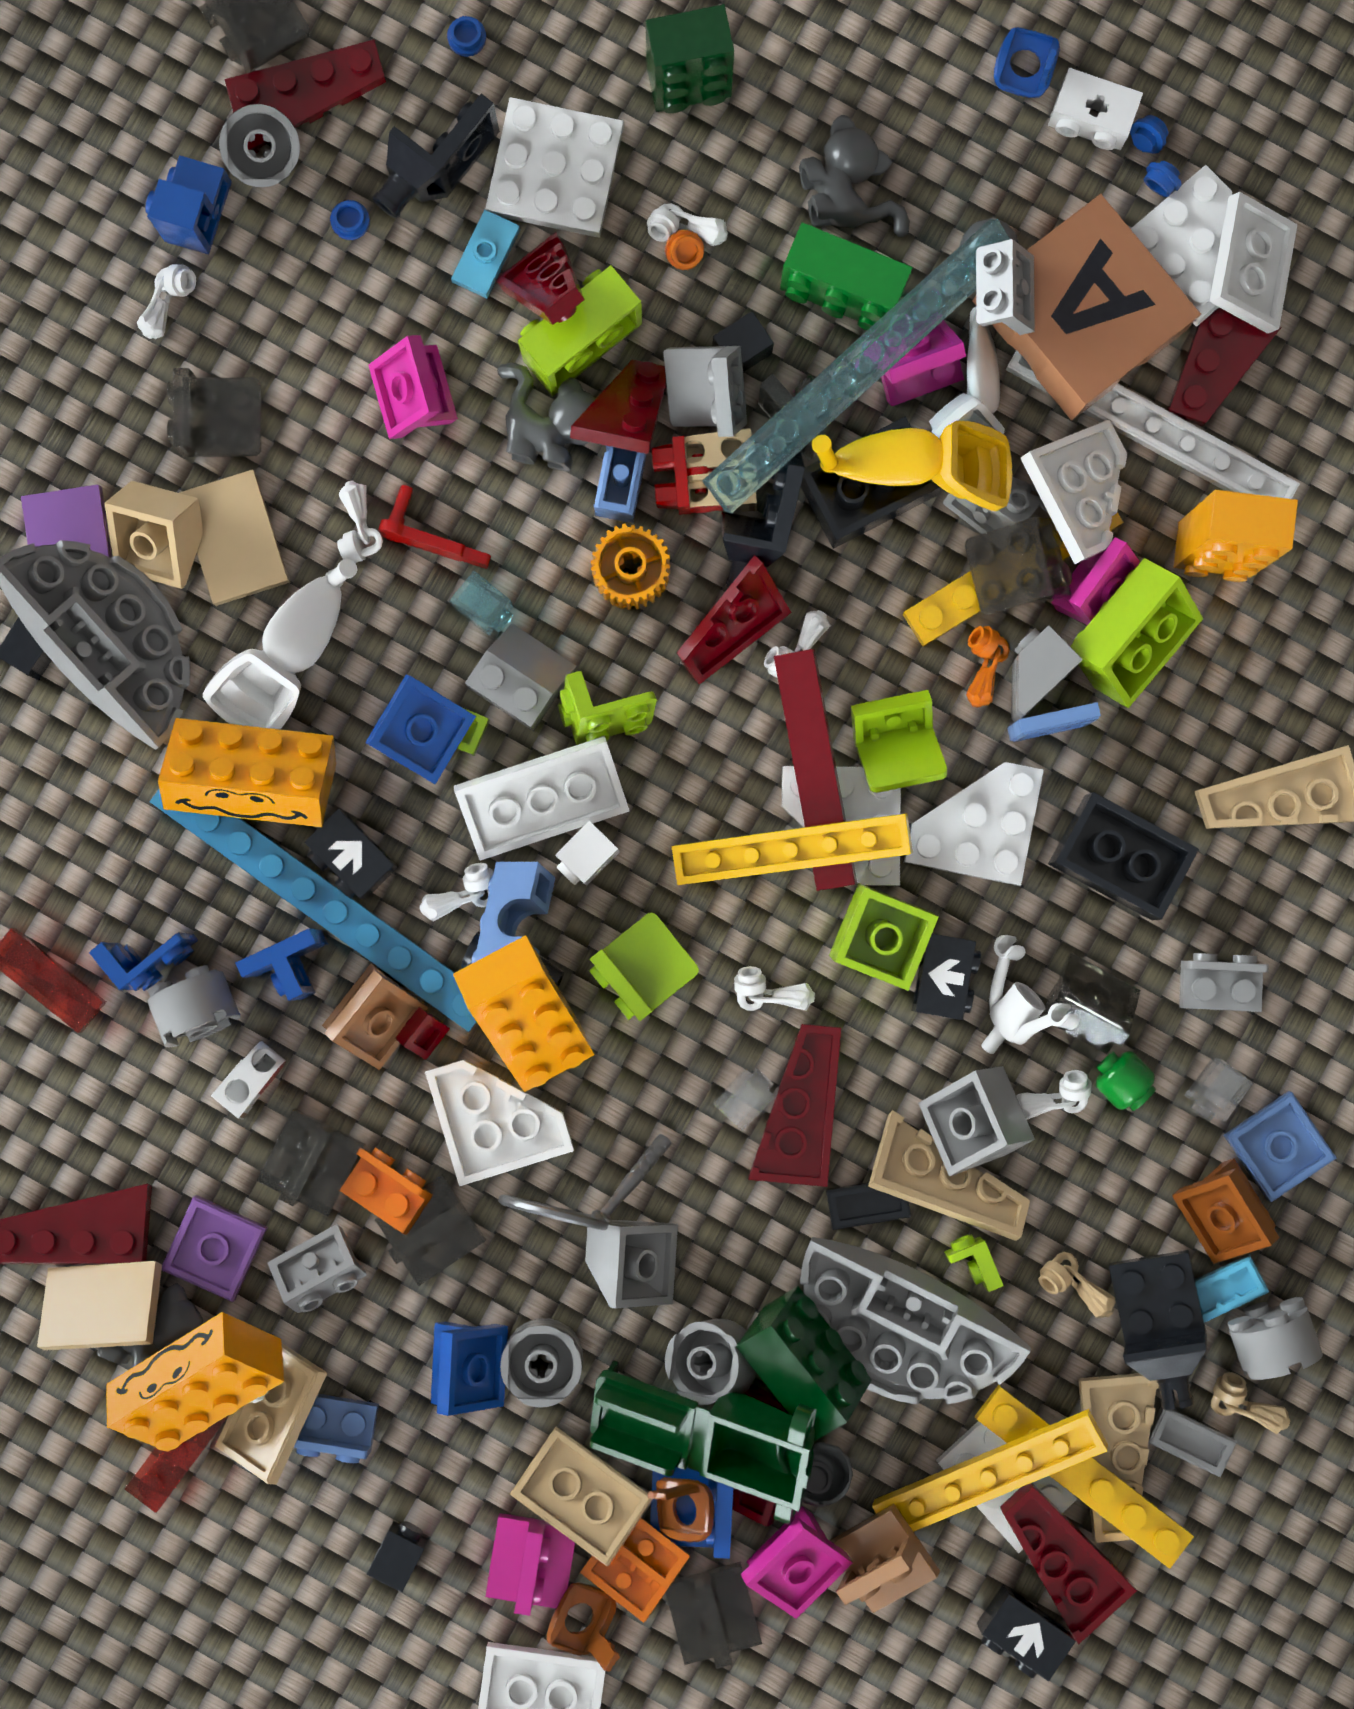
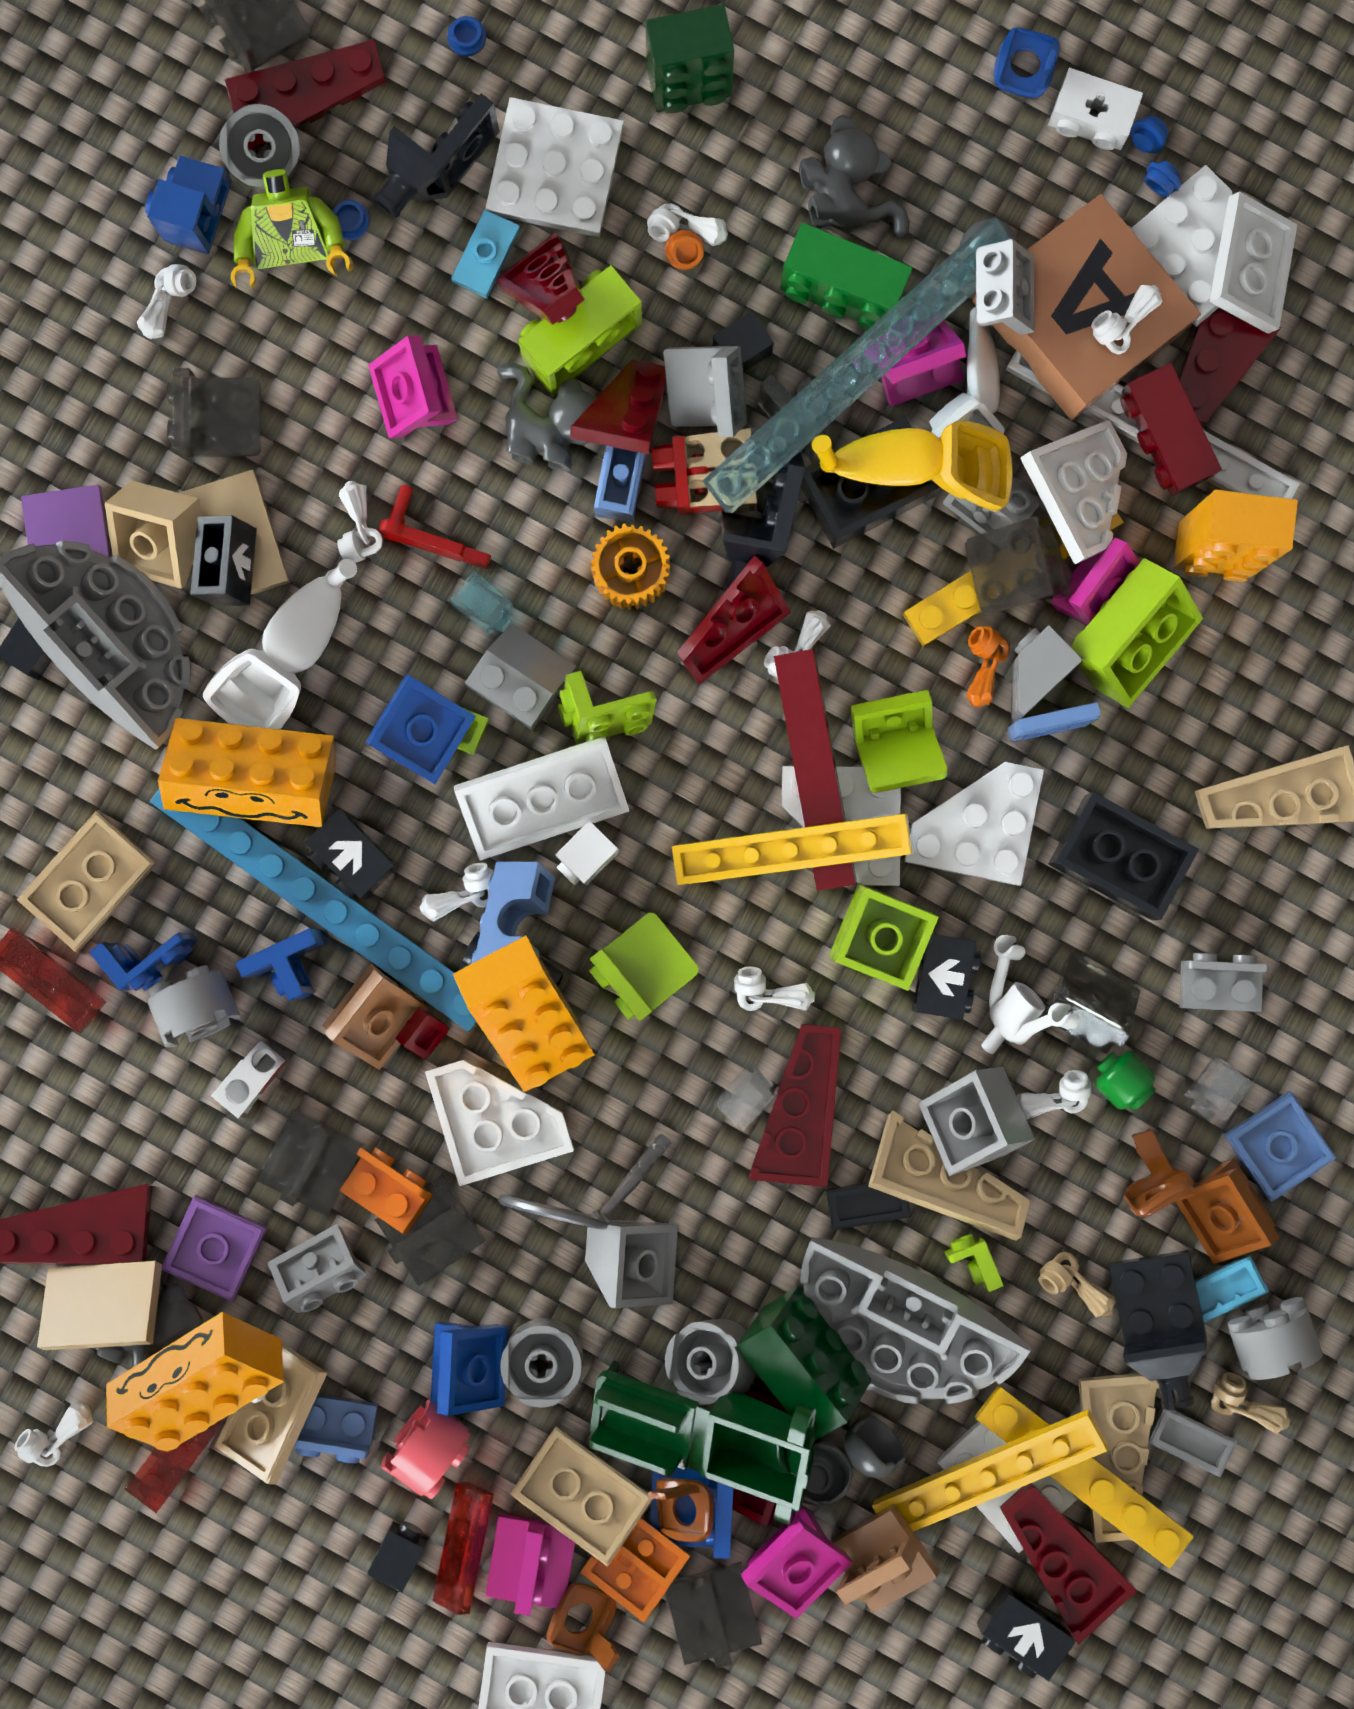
none -> white piece [14,1402,94,1467]
none -> tan tile [17,811,157,952]
none -> black brick [190,515,257,606]
none -> lime torso [231,169,354,289]
none -> coral brick [381,1399,470,1499]
none -> clear red plate [432,1482,494,1615]
none -> dark grey hair [844,1415,906,1479]
none -> white piece [1091,285,1163,355]
none -> dark red brick [1120,363,1222,497]
none -> dark orange piece [1124,1129,1195,1218]

